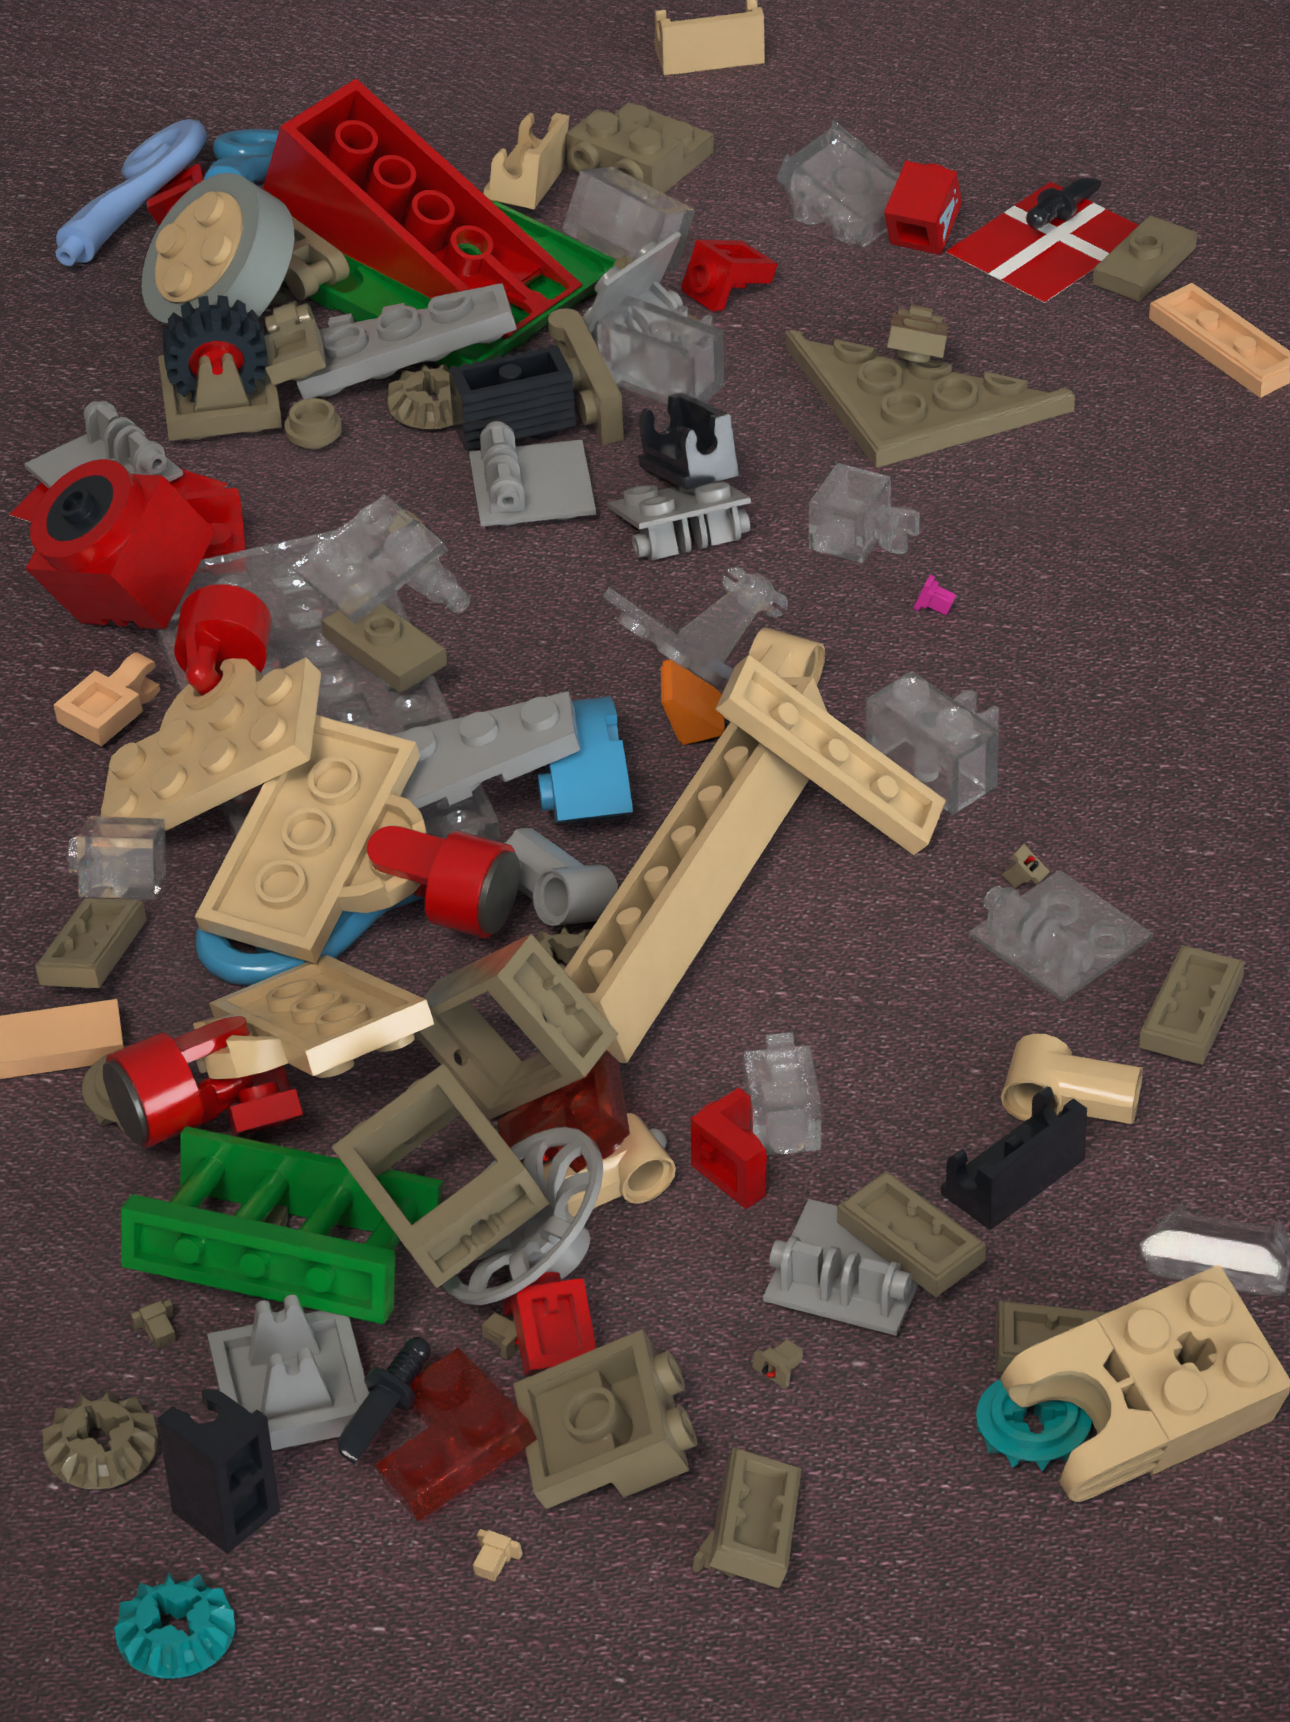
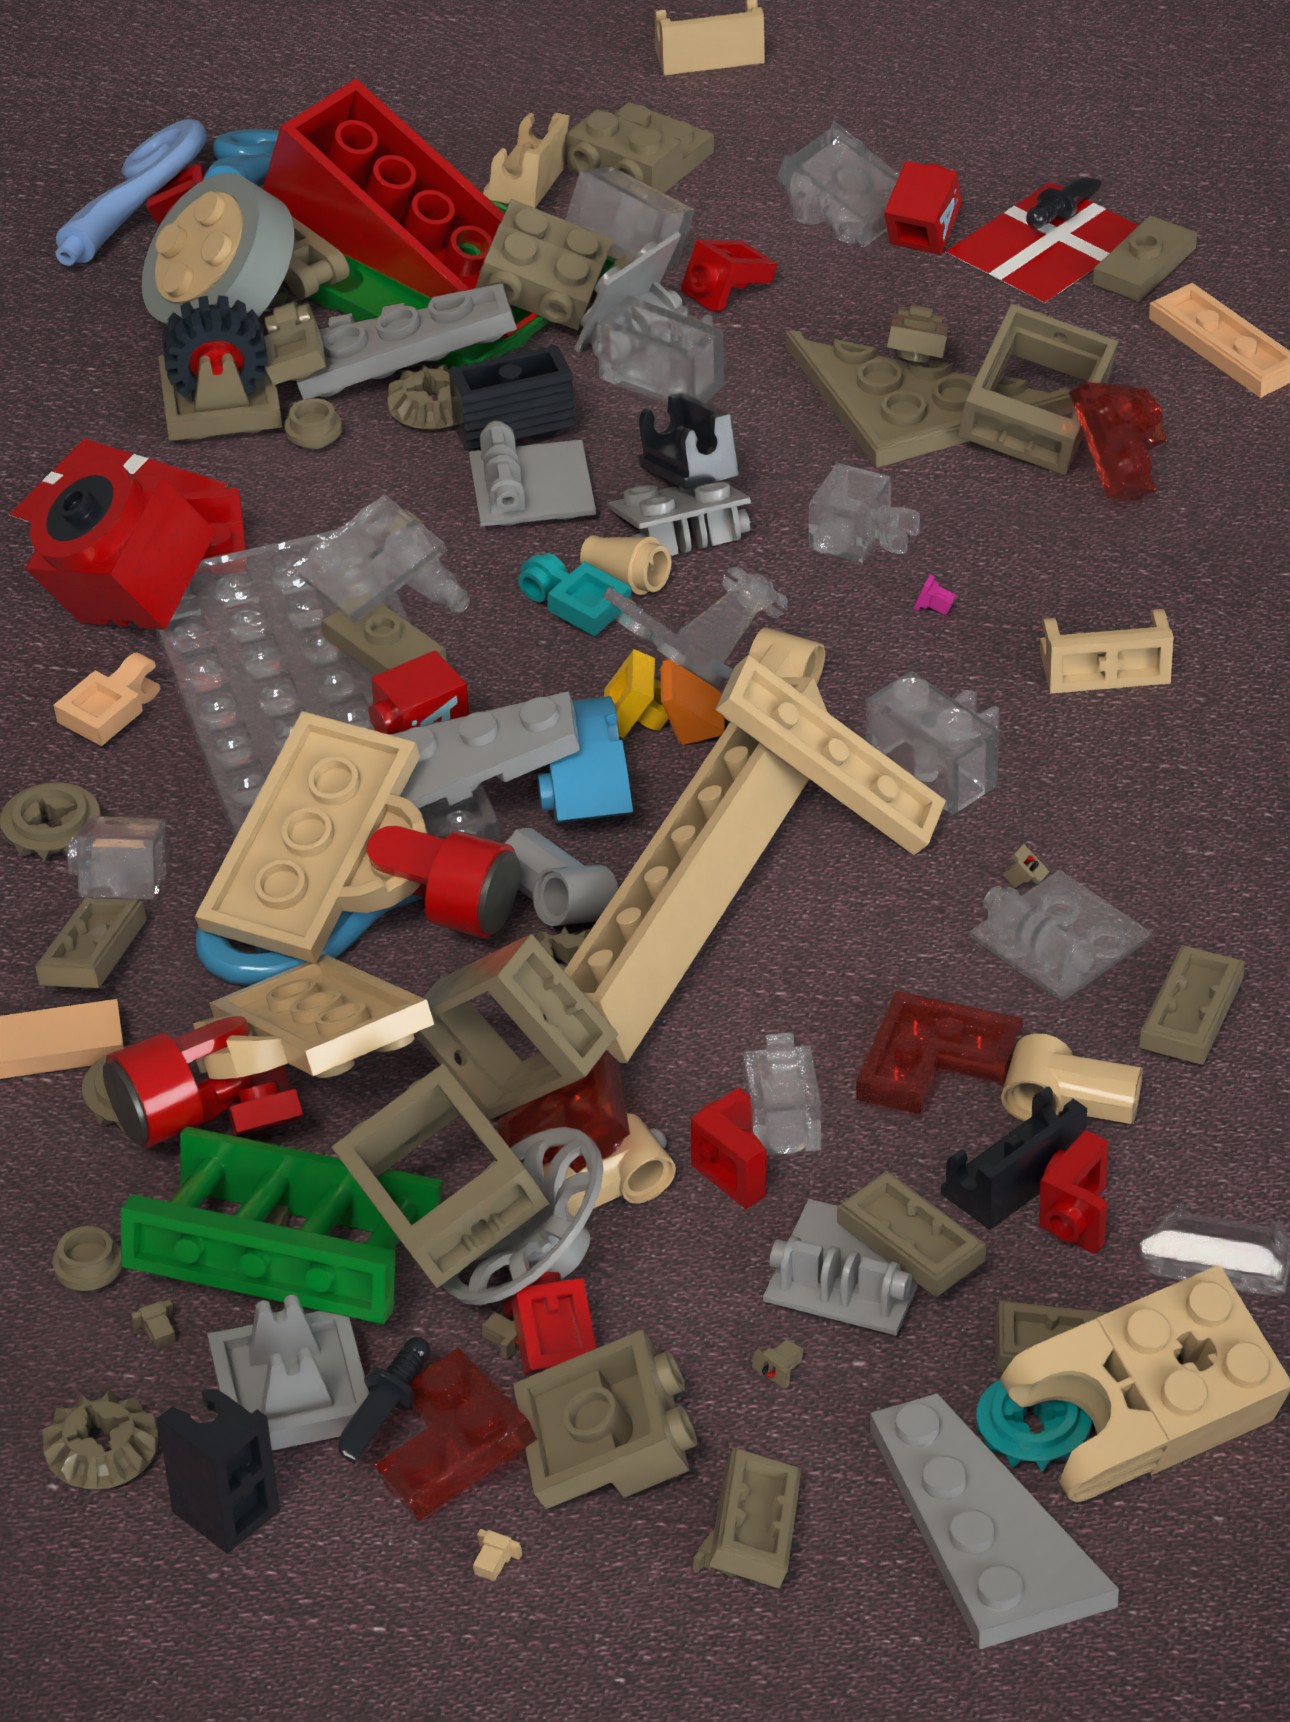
light grey hinge [24,401,183,489] -> none
tan plate [96,584,321,858] -> none
teal gear [114,1572,235,1679] -> none
dark tan plate [548,308,624,445] -> none
none -> dark tan gear [0,782,101,862]
none -> dark tan plate [52,1226,122,1291]
none -> red brick [368,650,469,735]
none -> dark tan plate [475,199,613,331]
none -> teal plate [518,553,632,636]
none -> tan cone [580,535,671,595]
none -> yellow tile [604,649,668,738]
none -> clear red plate [856,991,1023,1114]
none -> light grey wing [870,1393,1119,1650]
none -> dark tan window [958,303,1119,475]
none -> red bracket [1039,1130,1109,1254]
none -> tan hinge [1040,609,1174,694]
none -> clear red plate [1069,382,1167,500]

